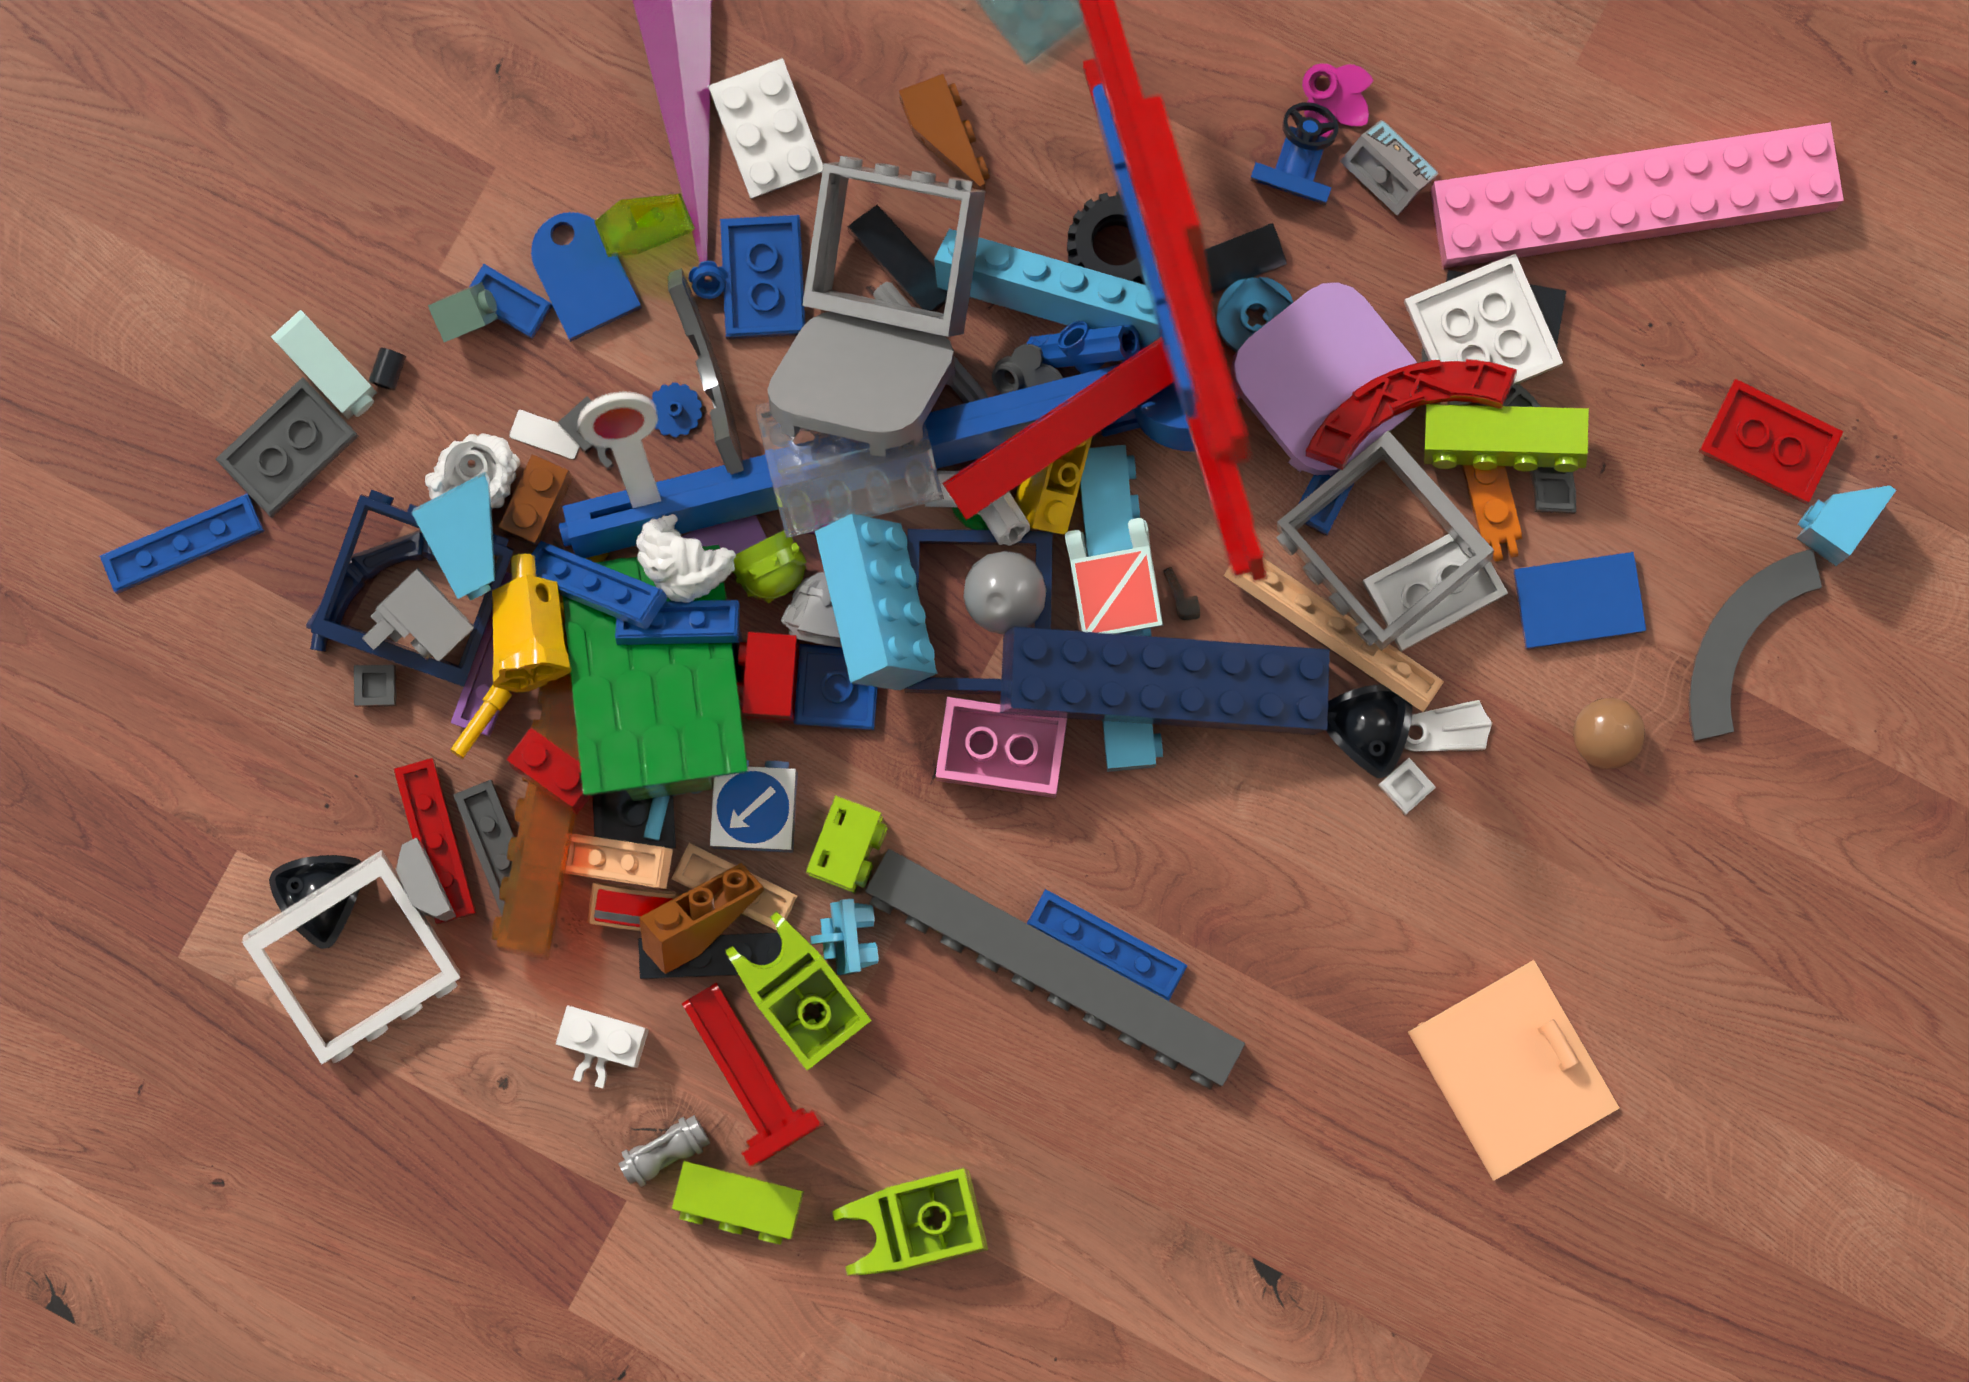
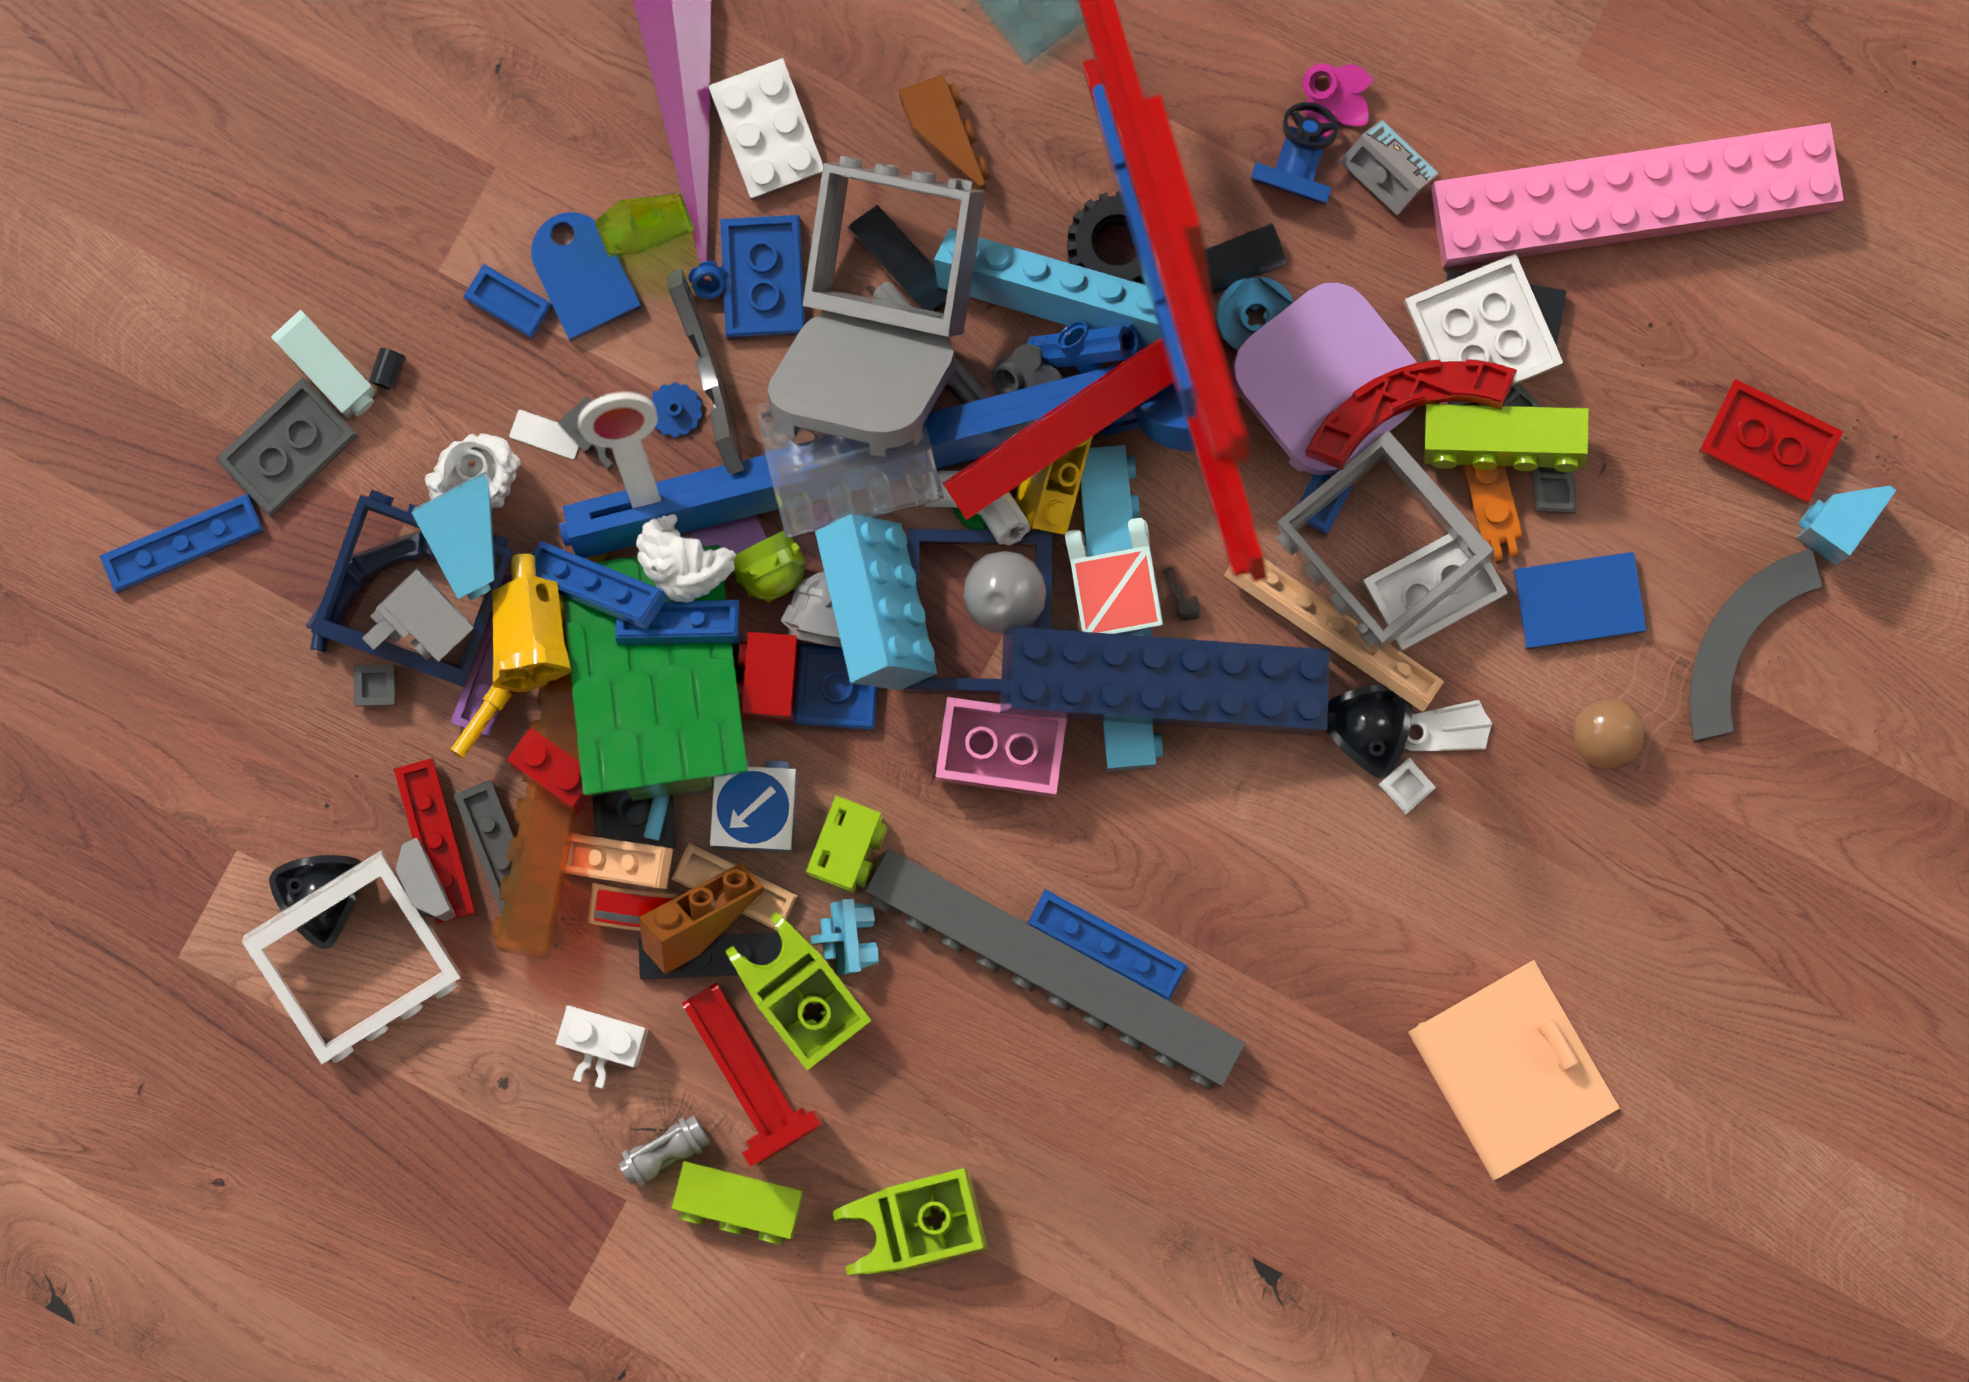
sand green brick [428,282,498,342] -> none
dark orange brick [499,454,573,547] -> none

